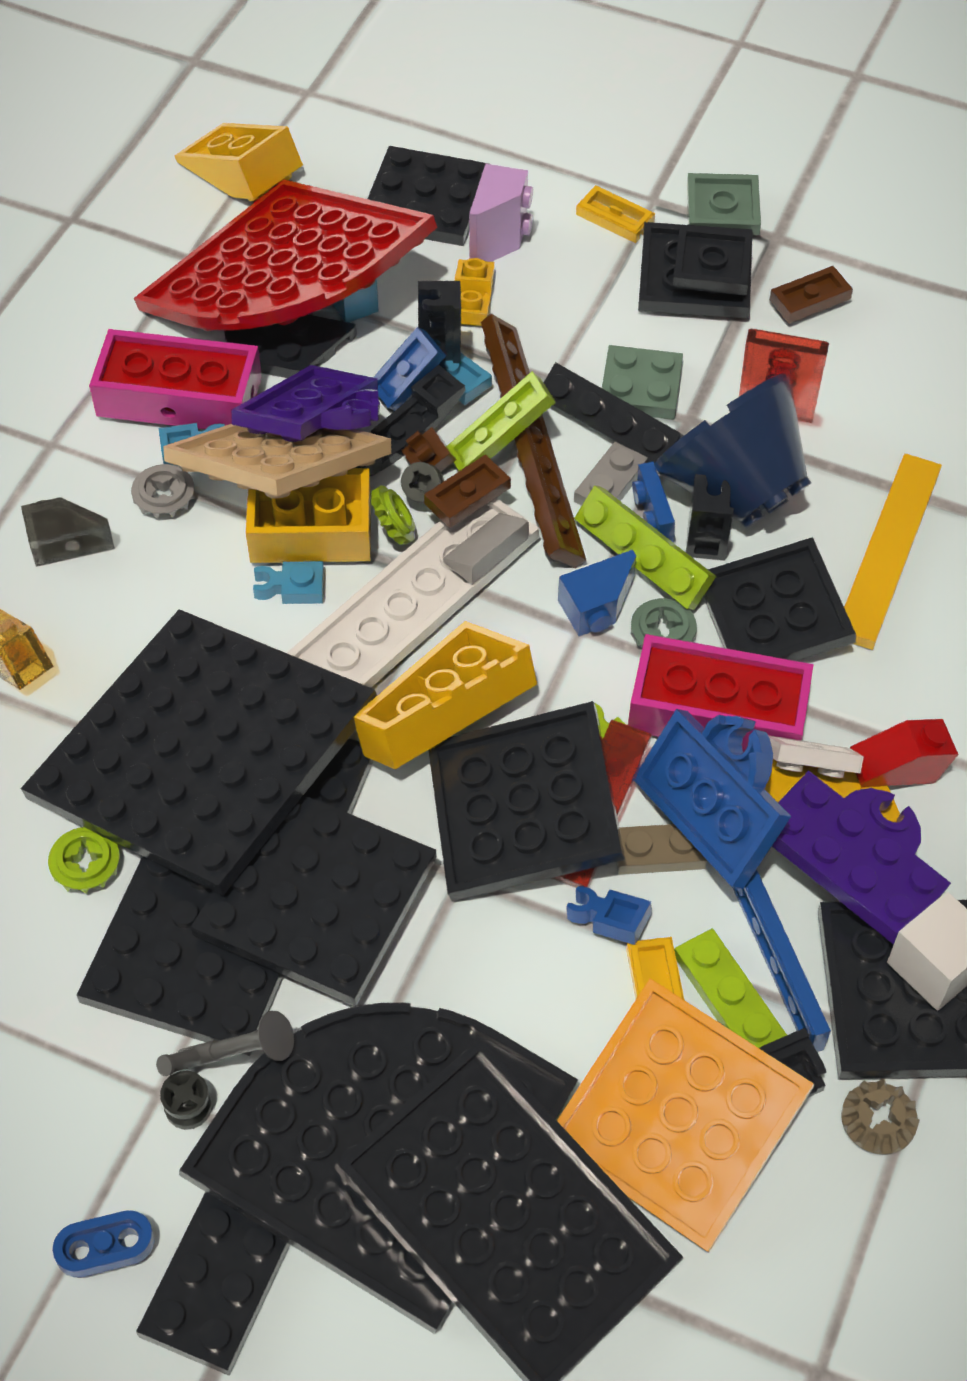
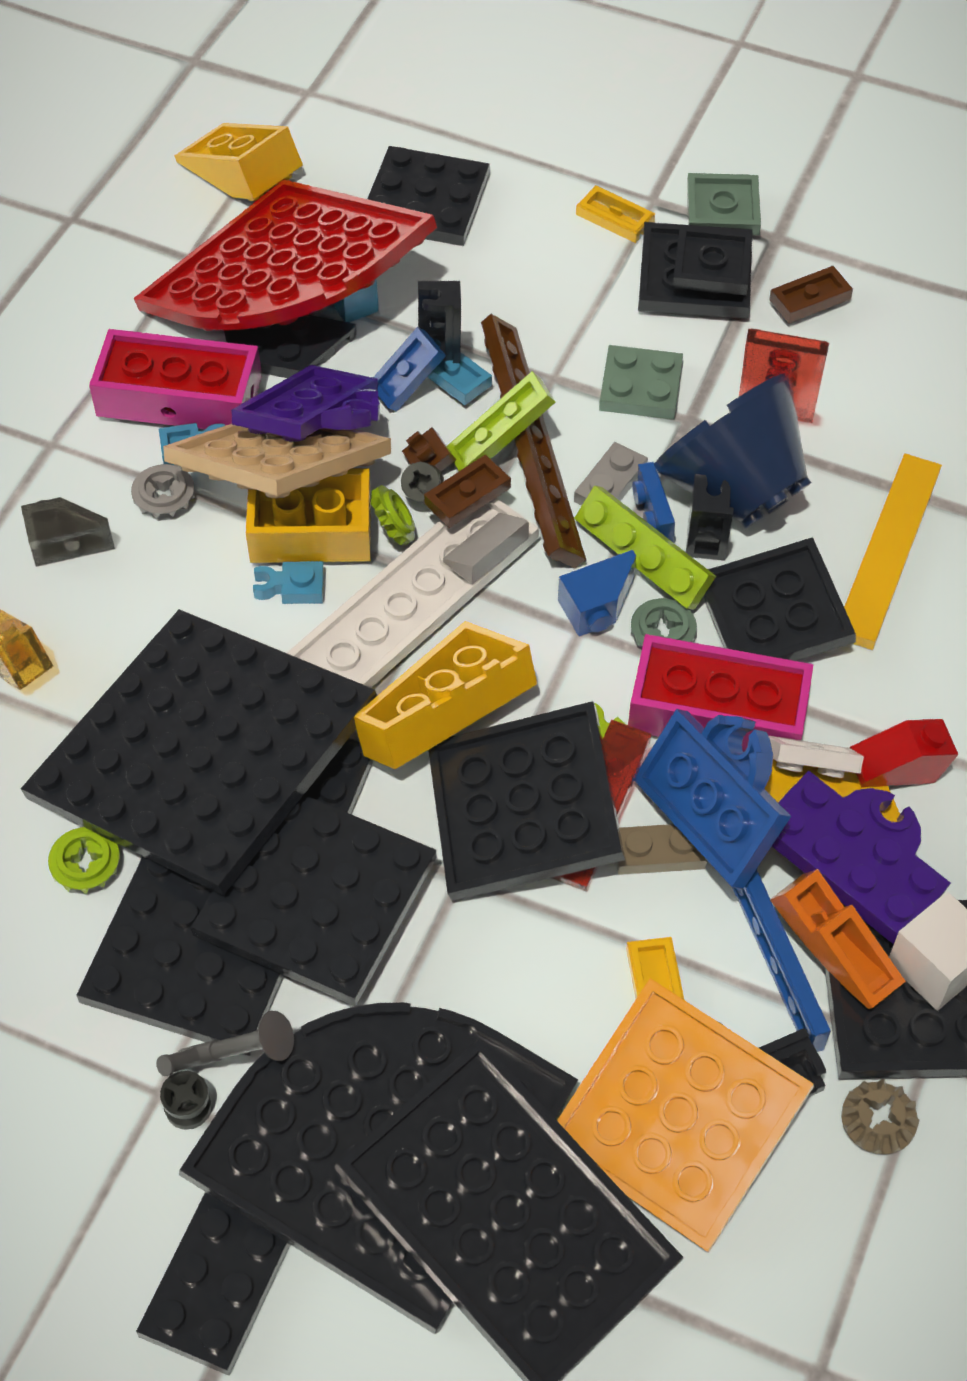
blue plate [52,1210,155,1278] -> none
black slope [354,365,466,477] -> none
yellow slope [455,258,495,326] -> none
lavender slope [469,164,534,262] -> none
black plate [543,362,684,463] -> none
blue plate [566,886,652,945] -> none
lime plate [674,928,787,1048] -> none
none -> orange slope [770,869,906,1009]

